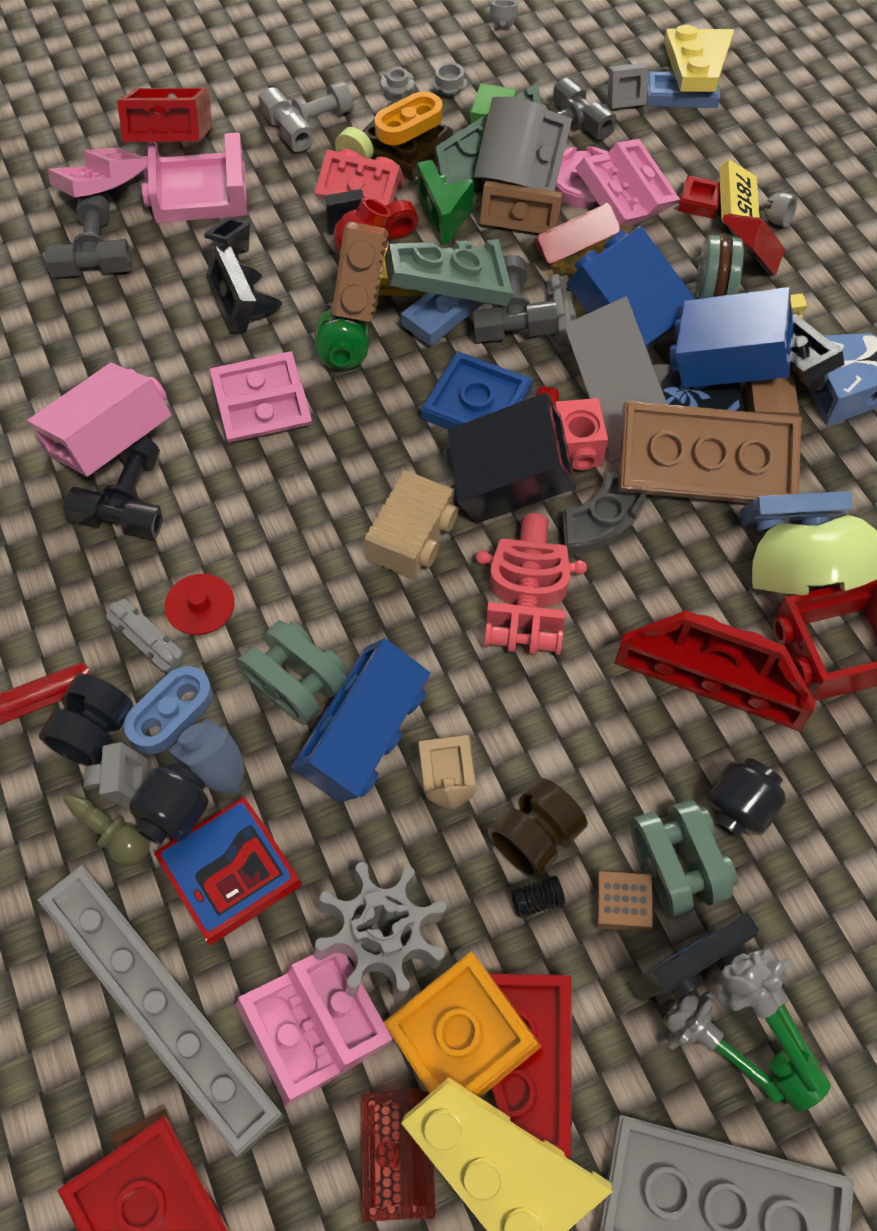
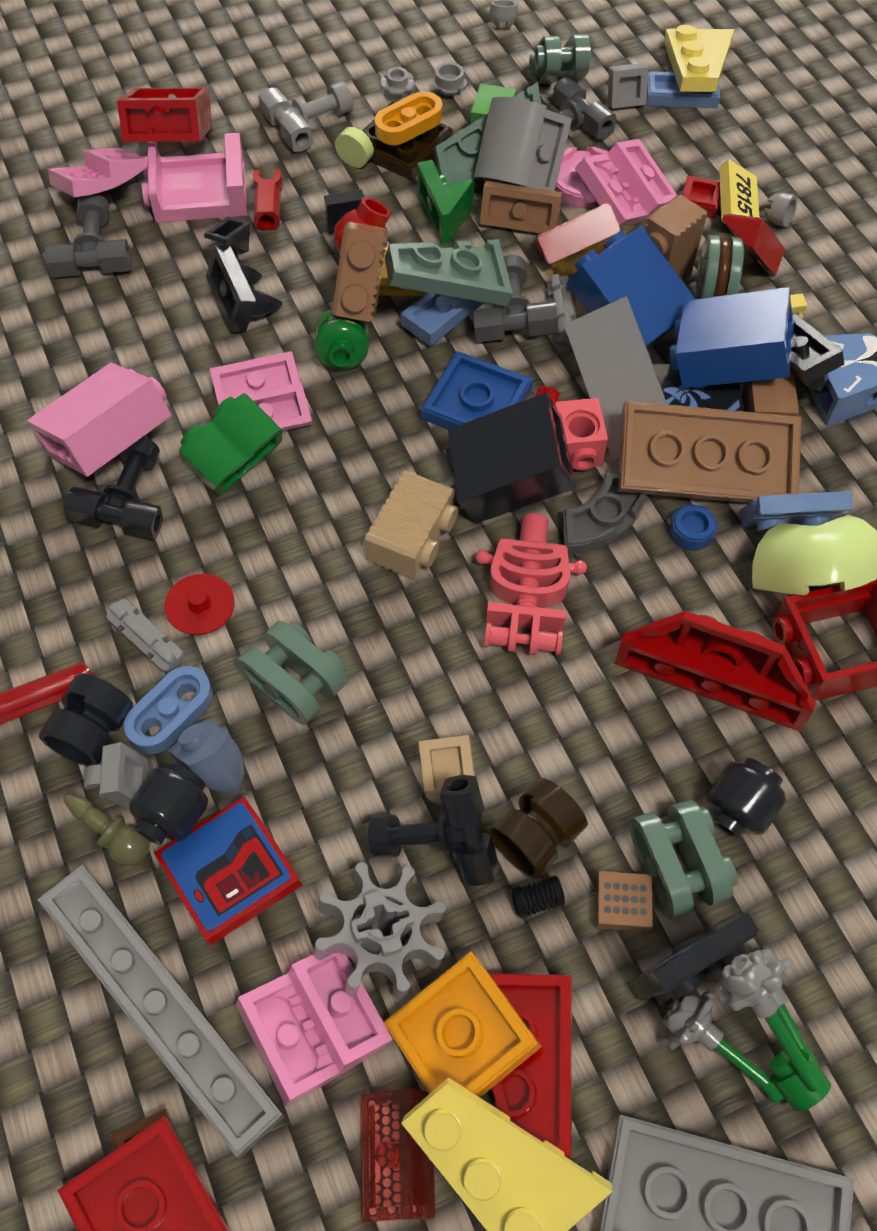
blue brick [291,638,431,802] -> none
coral bracket [314,149,405,206] -> none
red tile [386,200,419,239] -> none
none -> green brick [179,393,282,497]
none -> red bar [253,169,283,231]
none -> black bar [368,775,499,886]
none -> sand green brick [529,33,591,85]
none -> medium nougat brick [644,194,707,280]
none -> blue tile [669,505,717,551]

